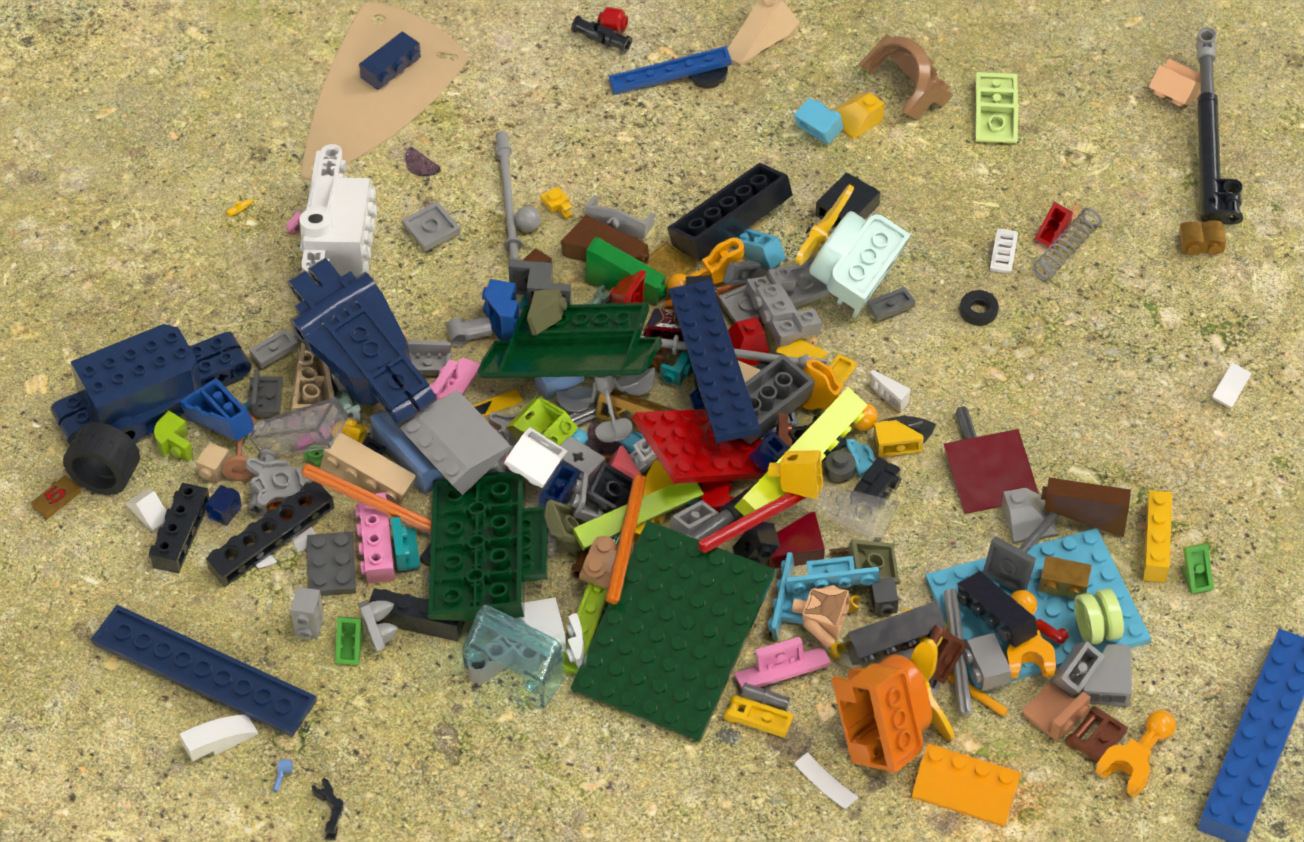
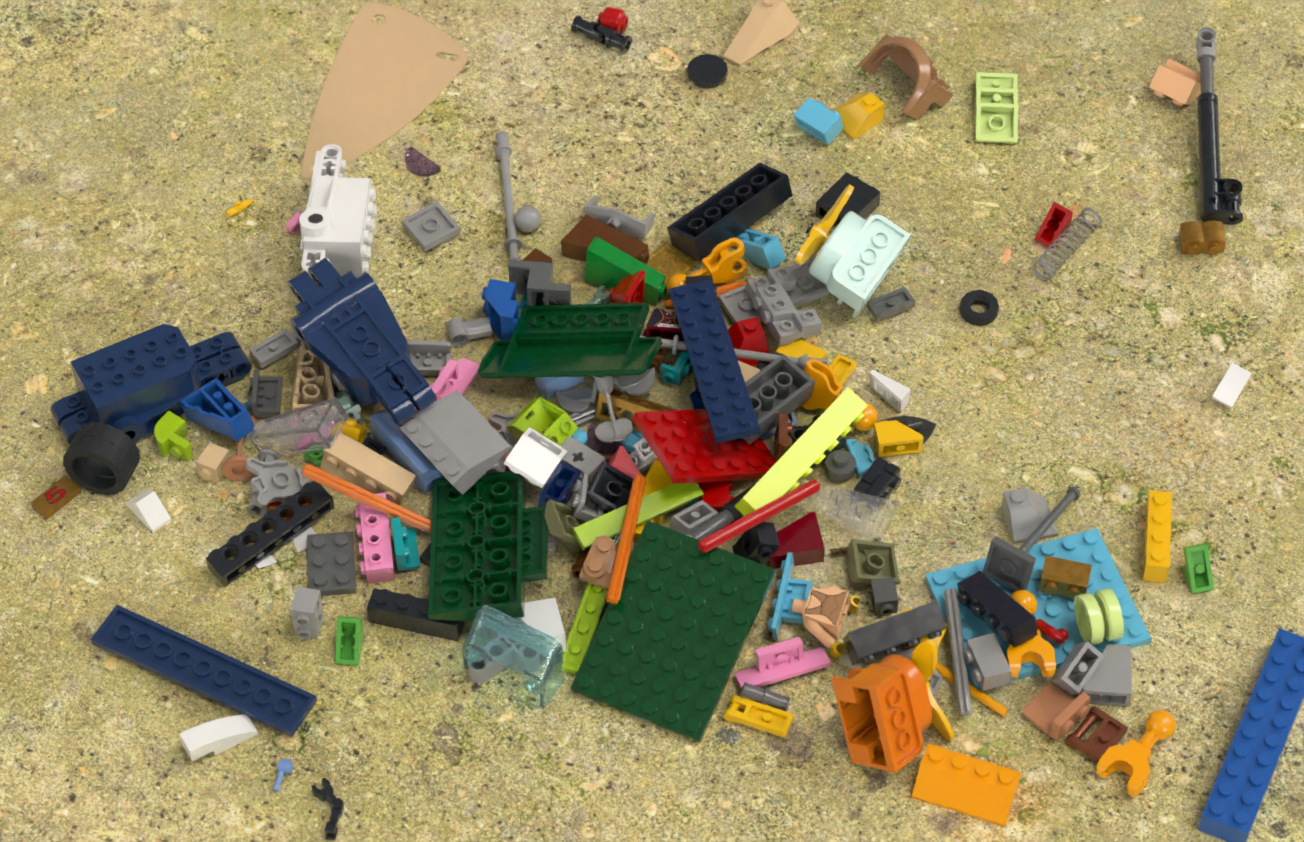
black brick [149,482,210,574] -> none
clear blue brick [205,485,242,526] -> none
light grey tile [358,600,398,651] -> none
dark blue brick [359,31,421,90] -> none
yellow sticker [473,389,523,417] -> none
olive slope [527,289,567,335] -> none
yellow plate [540,186,573,219] -> none
white slope [566,613,584,669] -> none
blue tile [609,46,732,95] -> none
dark grey hinge [723,261,767,285] -> none
clear blue brick [749,432,789,473] -> none
yellow torso [768,450,823,499] -> none
medium azure bracket [785,556,880,593] -> none
white sticker [795,753,858,809] -> none
copper plate [929,624,968,684] -> none
dark red sticker [943,429,1039,514] -> none
dark grey axle [956,406,977,439] -> none
white slope [990,229,1018,274] -> none
reddish brown slope [1041,477,1131,537] -> none

